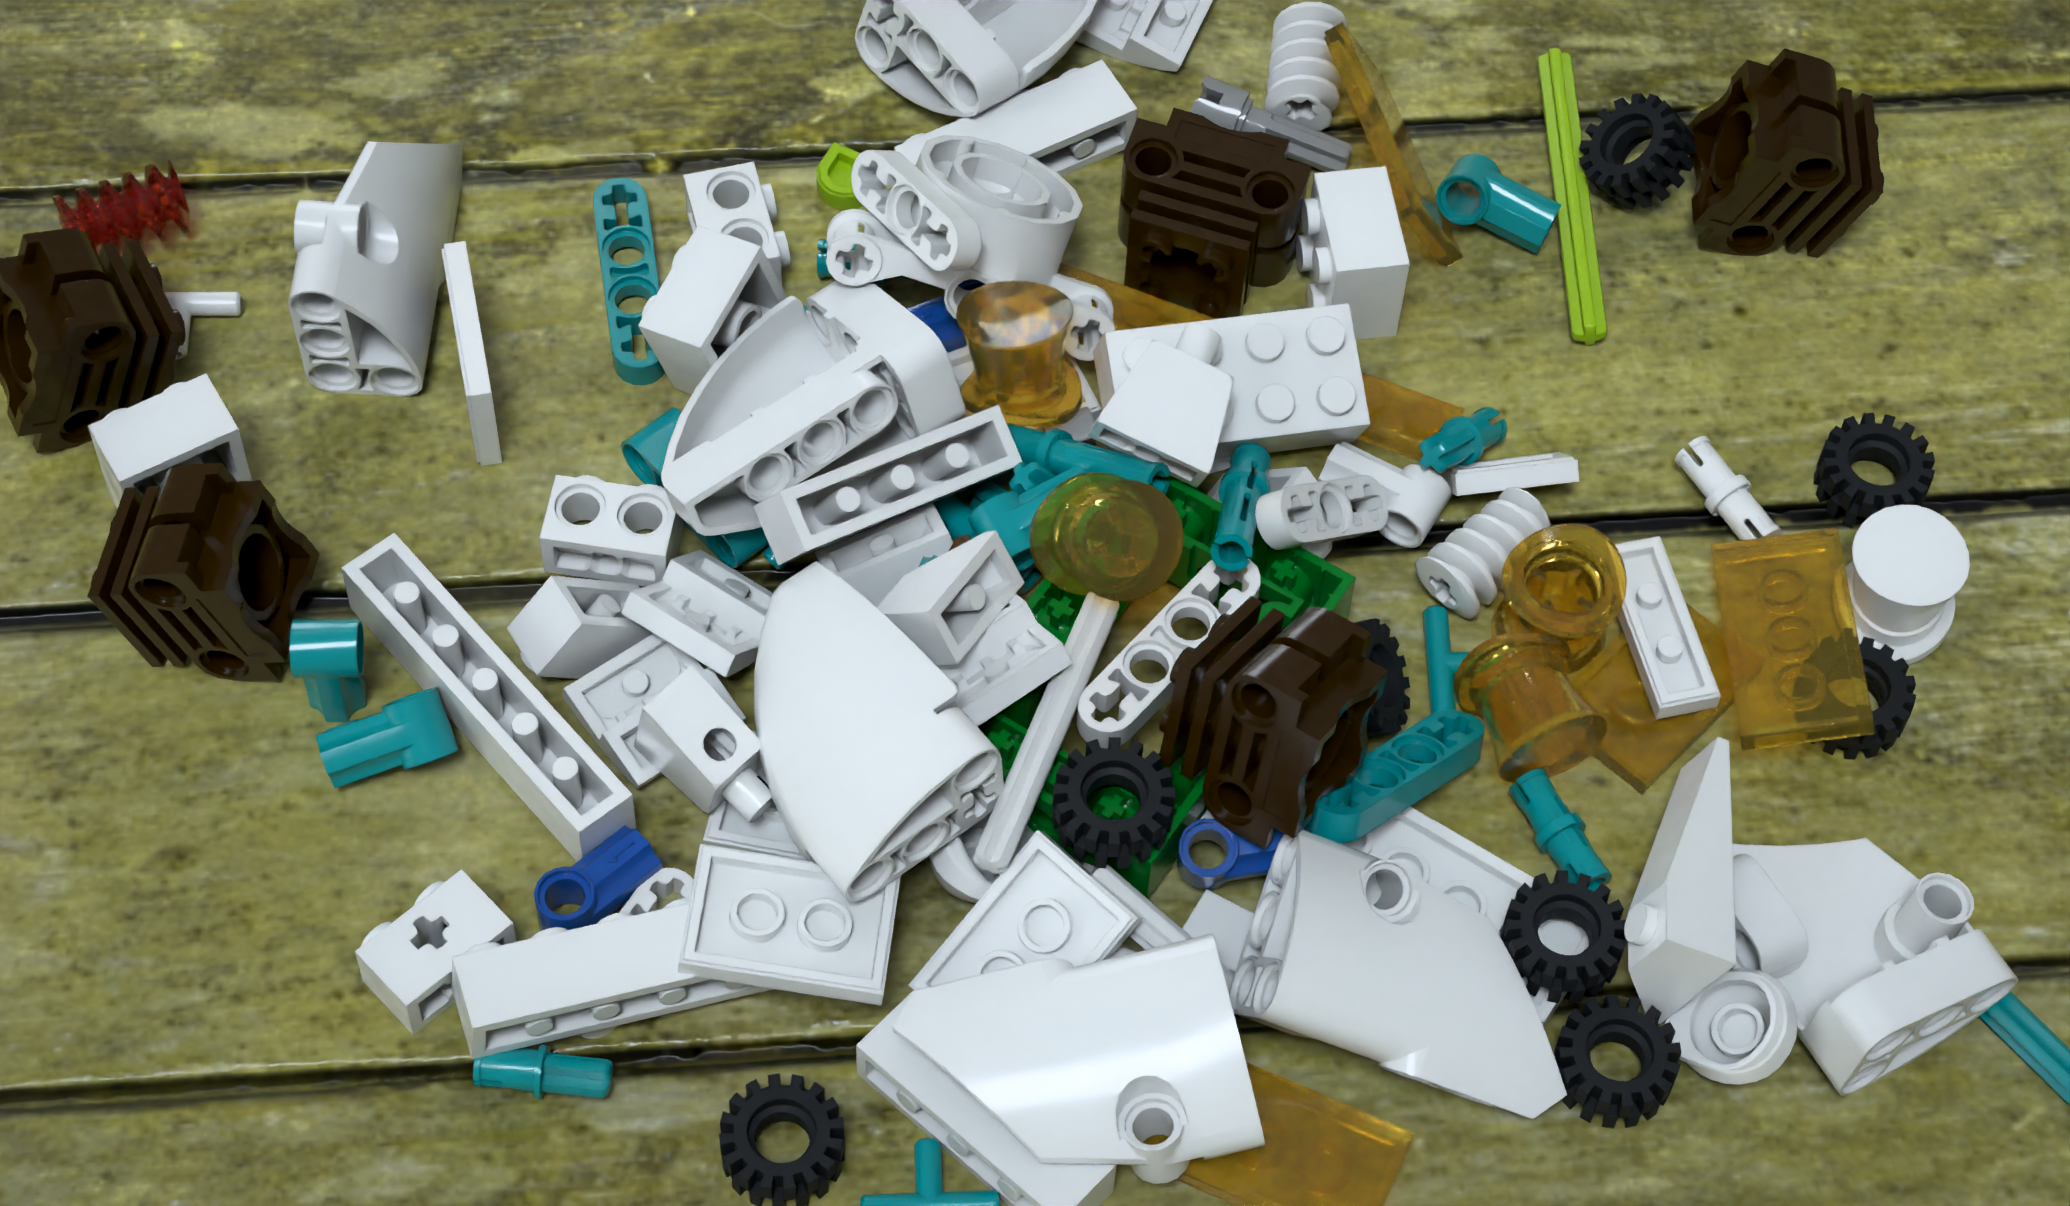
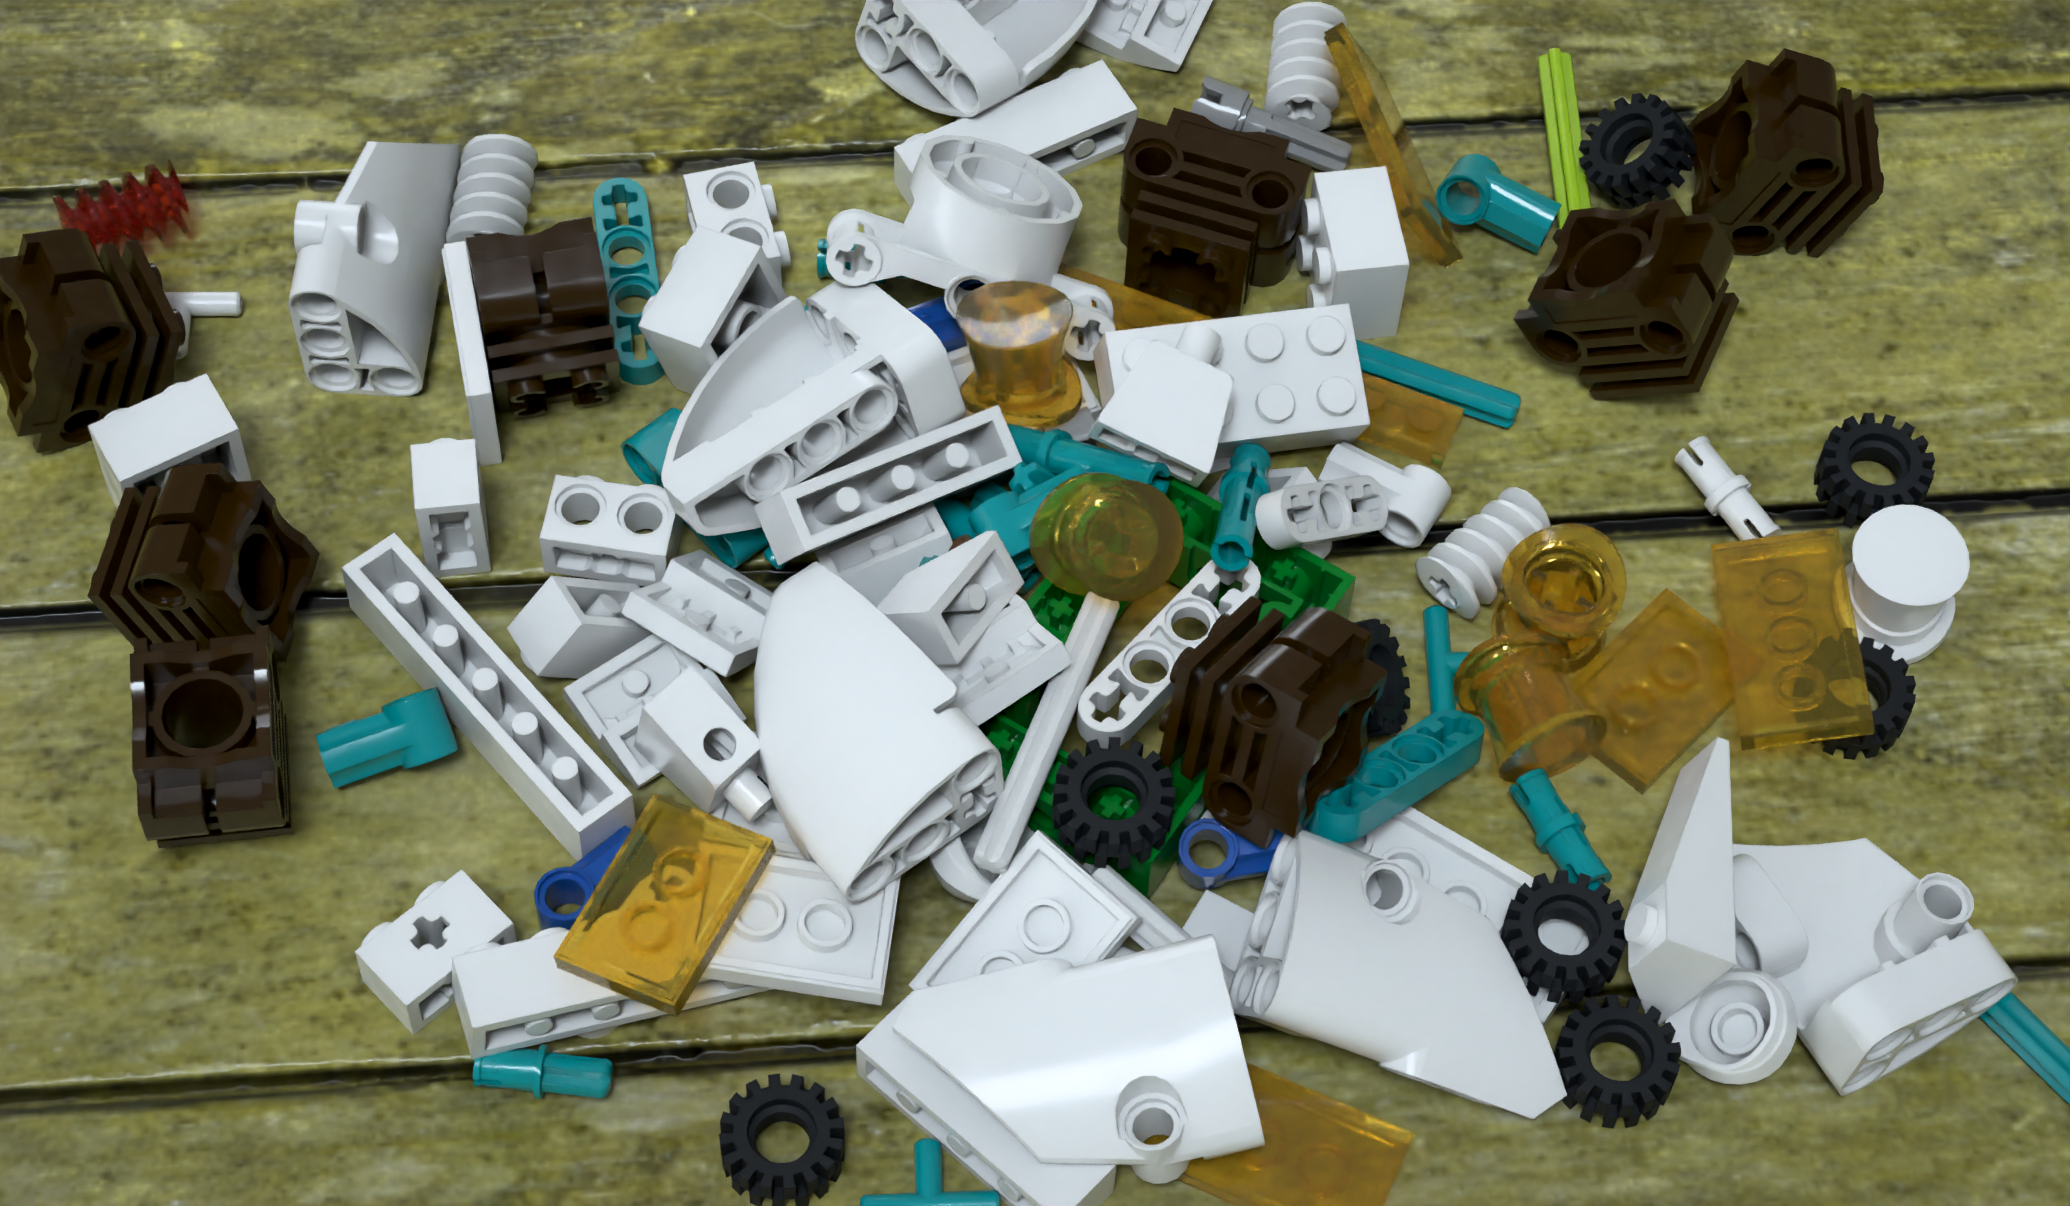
teal piece [290,619,367,722] -> none
lime tile [816,142,863,210] -> none
white beam [851,150,981,271] -> none
teal axle [1418,407,1507,473] -> none
white tile [1441,452,1579,496] -> none
white tile [1597,536,1721,720] -> none
none -> dark brown piece [130,625,293,848]
none -> white brick [410,438,491,577]
none -> white piece [446,134,538,263]
none -> dark brown piece [466,217,620,418]
none -> clear yellow tile [553,793,776,1017]
none -> teal axle [1356,339,1521,428]
none -> dark brown piece [1513,199,1739,400]

